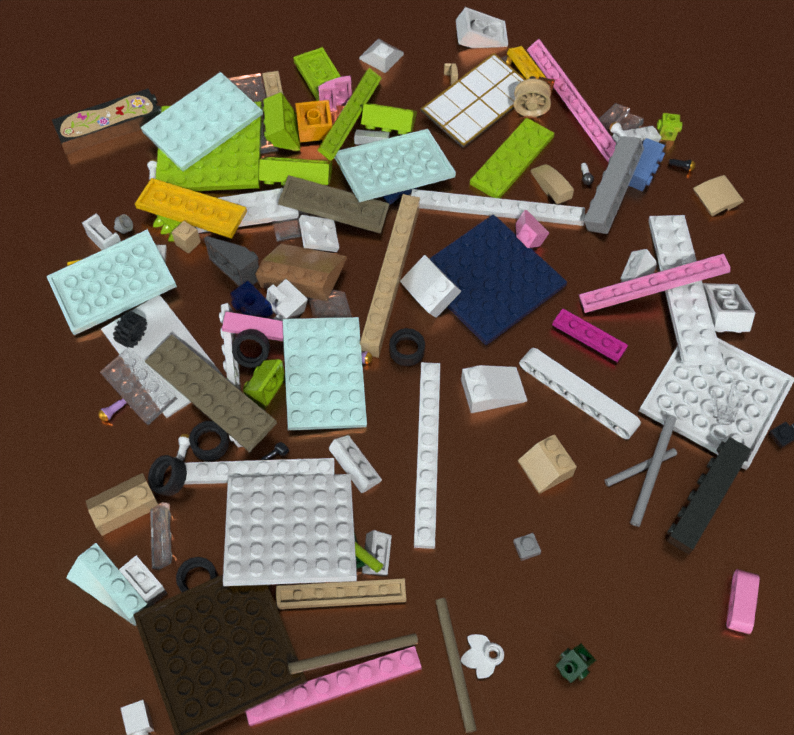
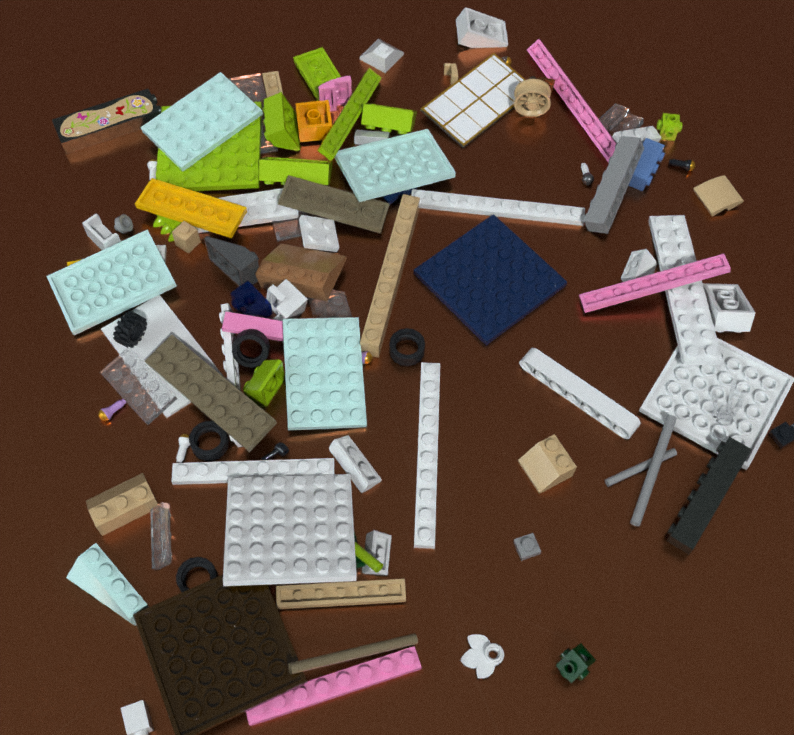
white panel [119,556,167,607] -> none
black tyre [148,455,187,496] -> none
white slope [400,255,461,318] -> none
dark tan piece [436,598,477,733] -> none
white slope [461,365,527,413] -> none
lime plate [470,118,554,199] -> none
yellow plate [507,46,546,82] -> none
bright pink slope [516,210,549,248] -> none
tan slope [531,164,574,204] -> none
dark pink plate [552,309,628,362] -> none
white piece [610,122,629,137] -> none
bright pink beam [726,569,759,634] -> none

